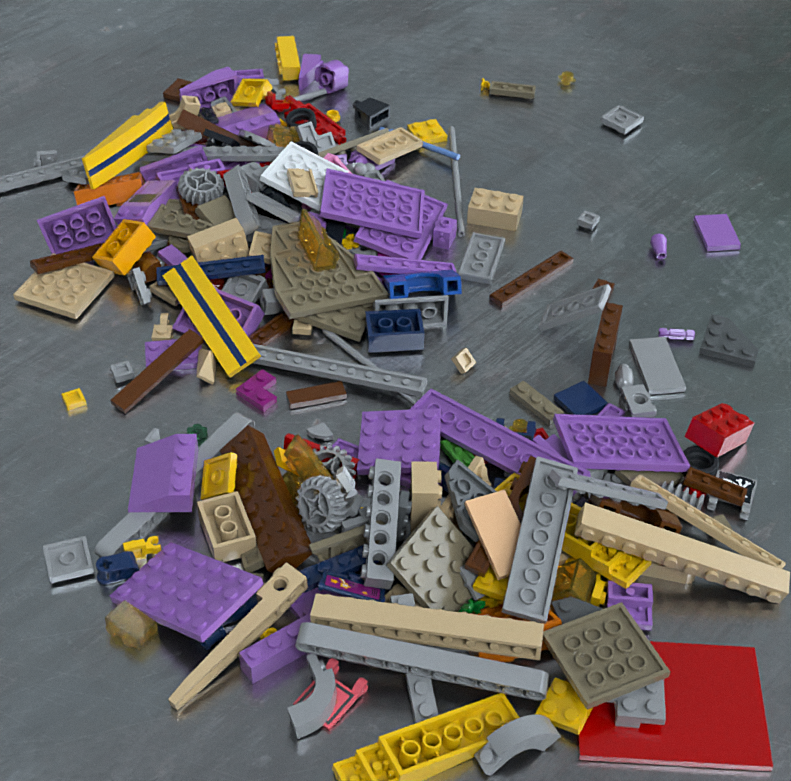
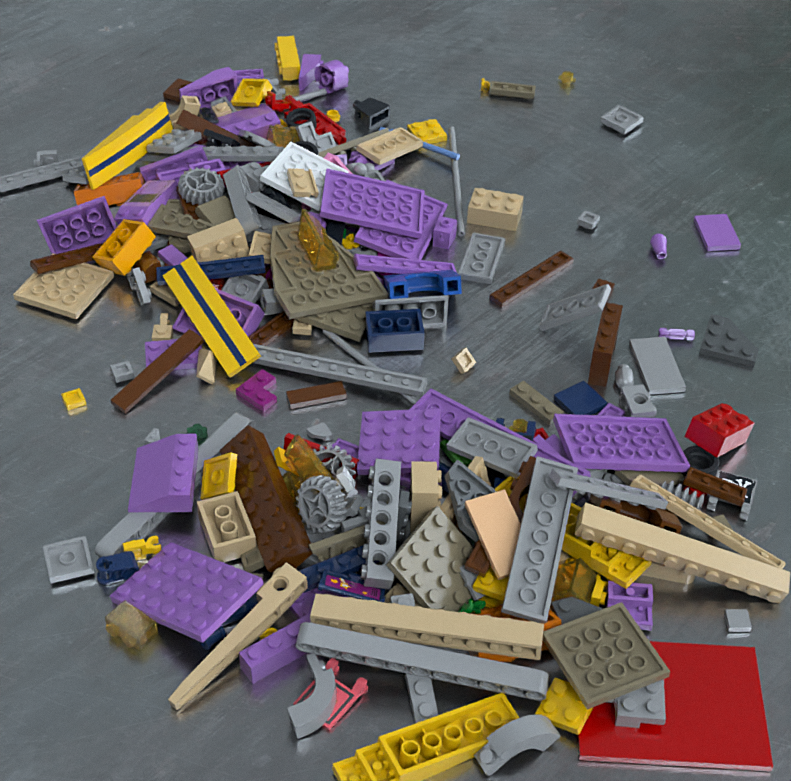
none -> light grey plate [446,417,538,479]
none -> light grey tile [724,609,752,632]

